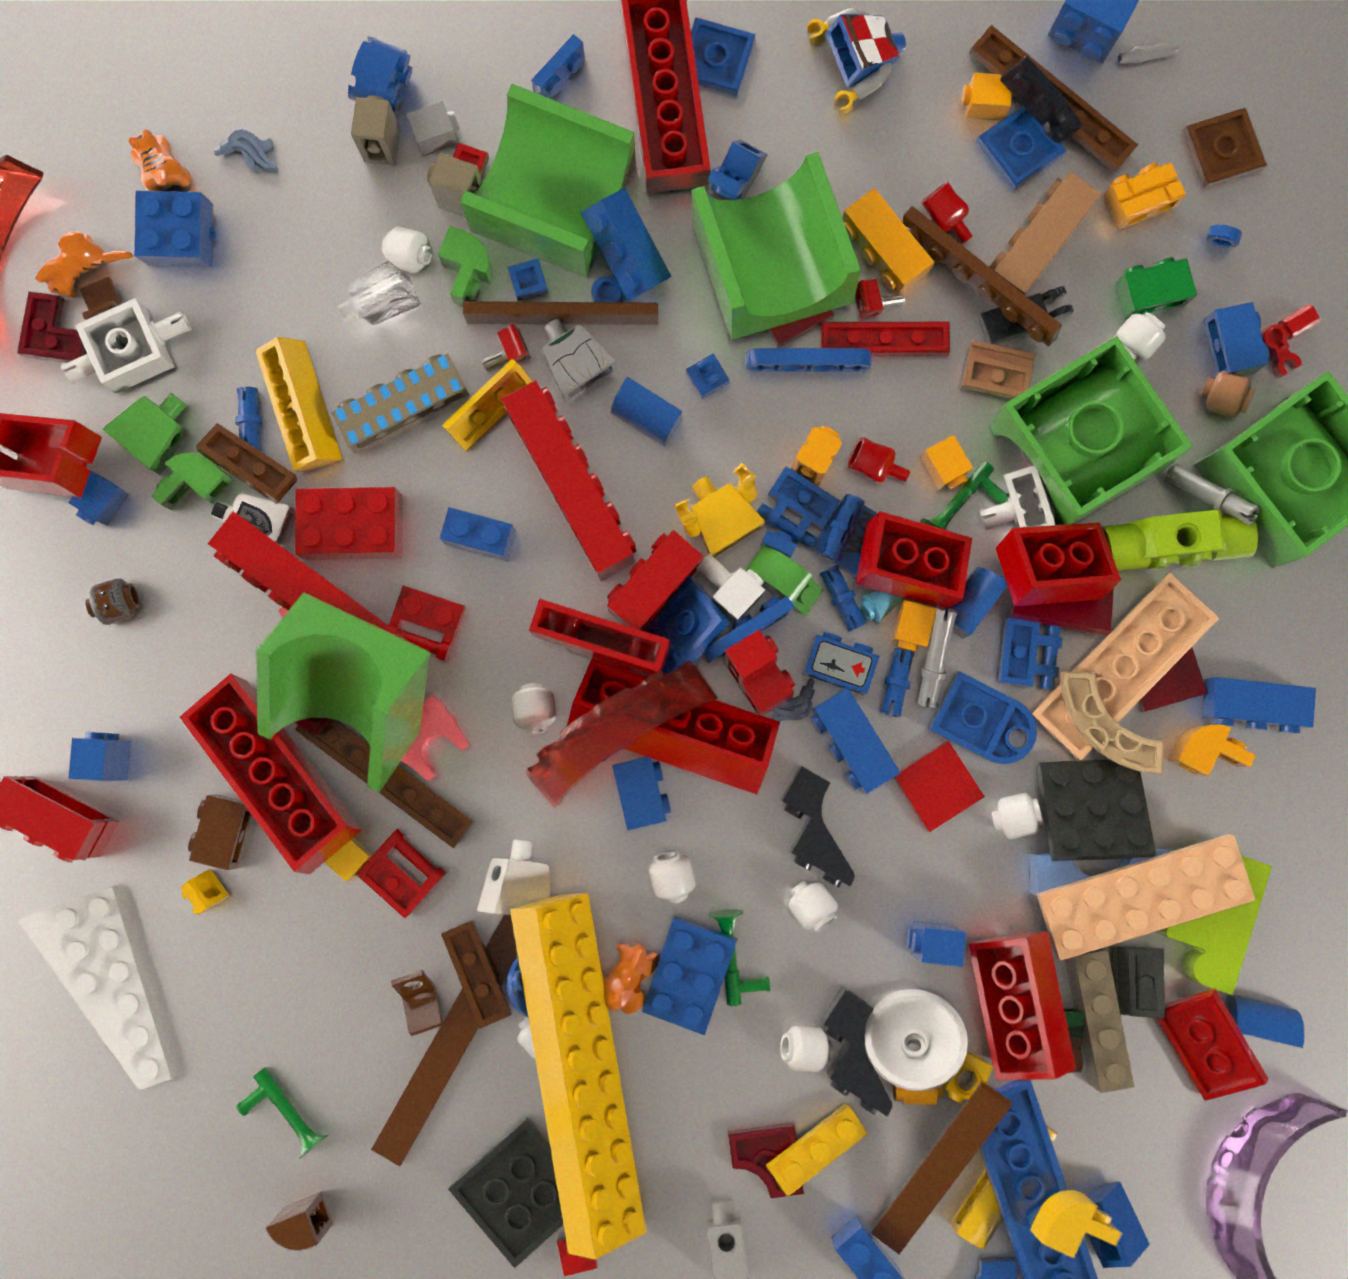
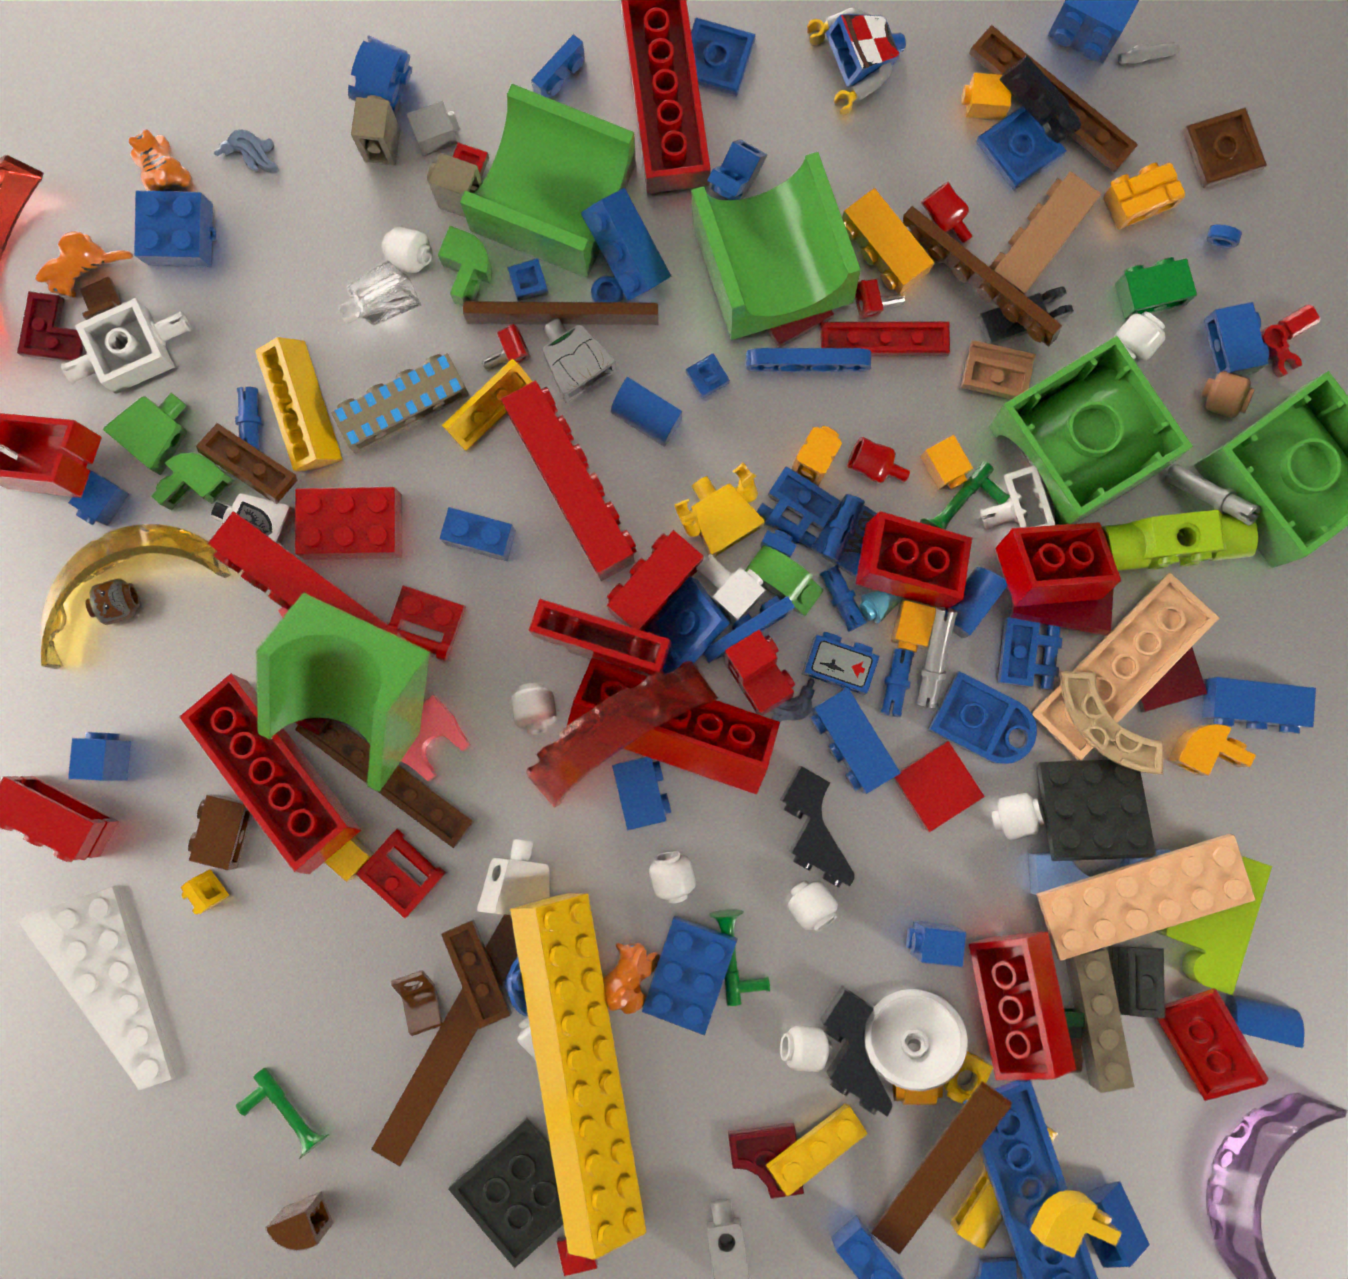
none -> clear yellow windscreen [40,524,231,669]

